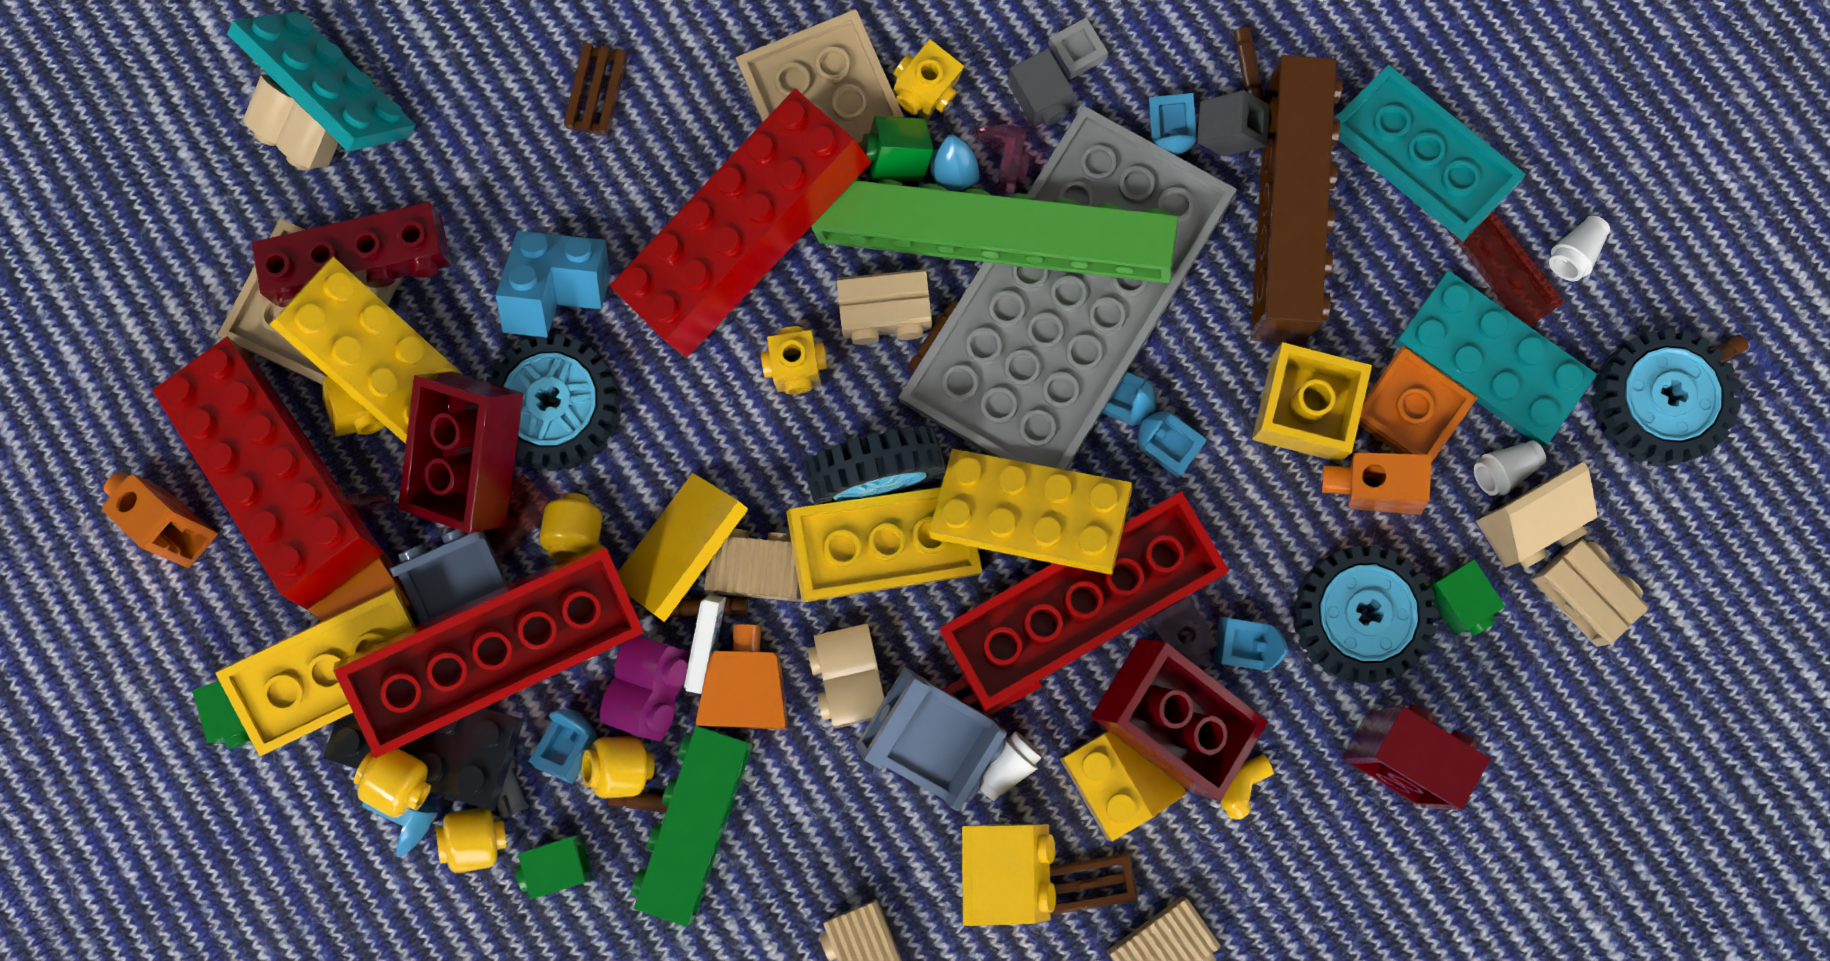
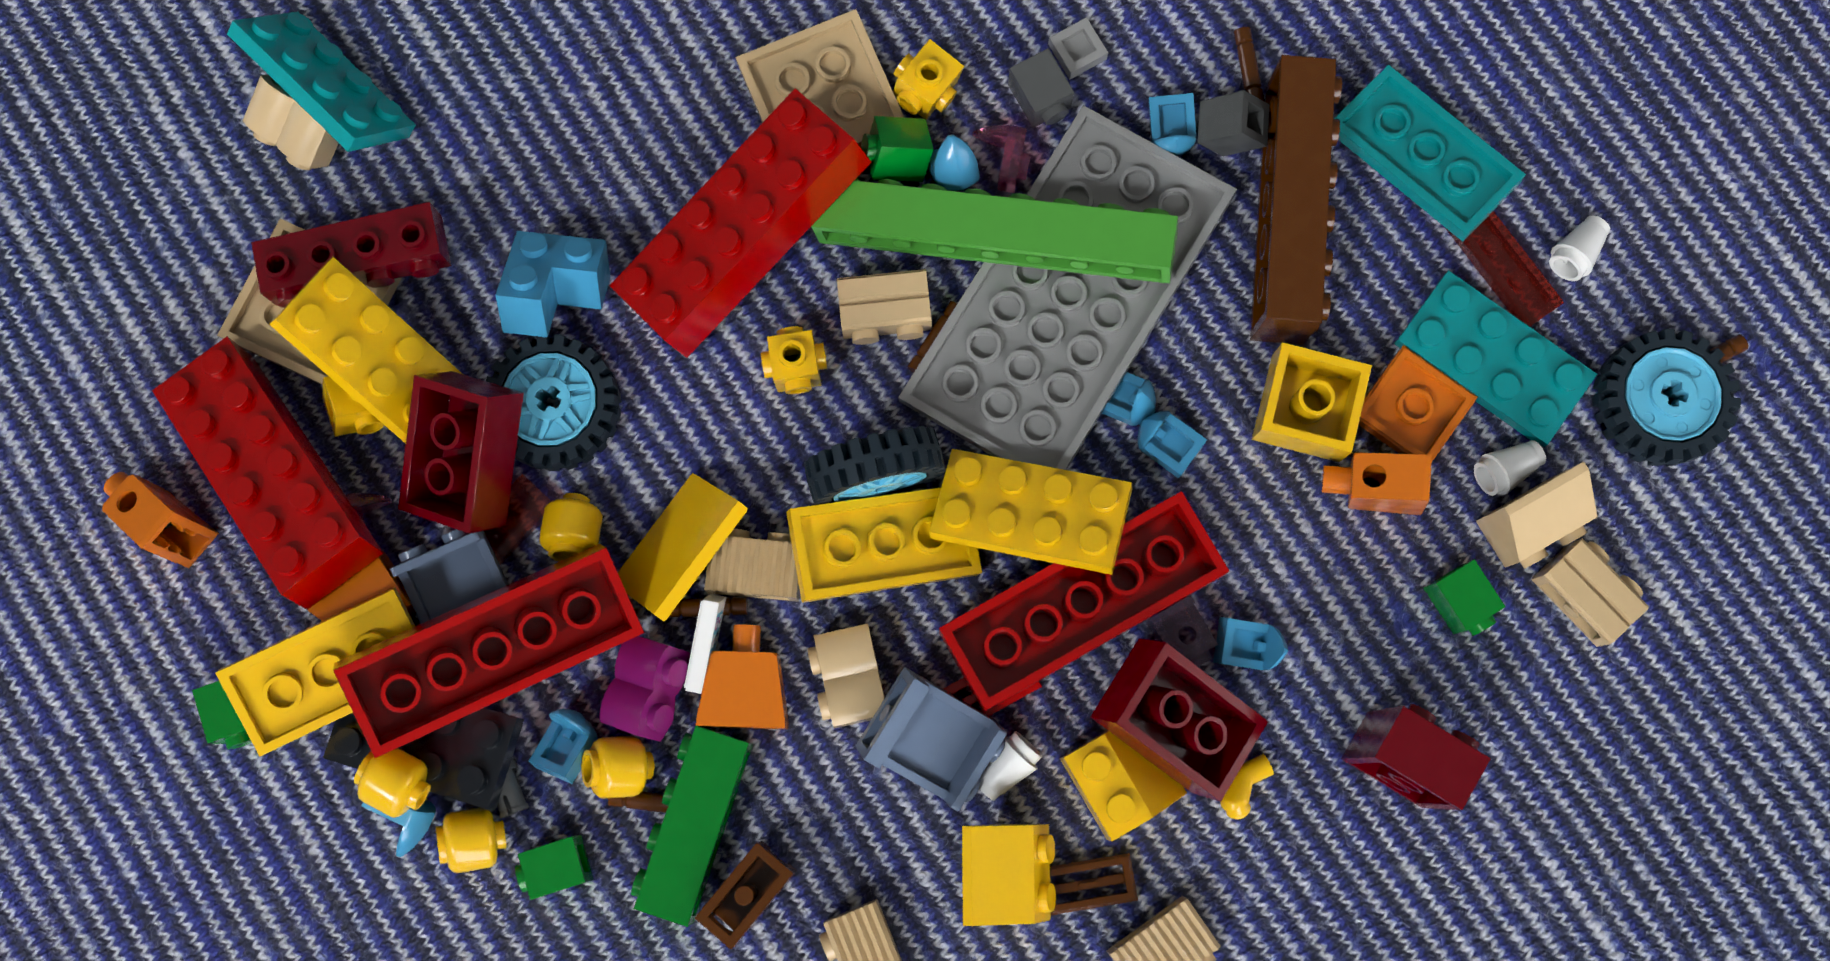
reddish brown tile [564,42,628,137] -> none
wheel [1293,545,1438,683] -> none
none -> reddish brown brick [695,841,797,949]

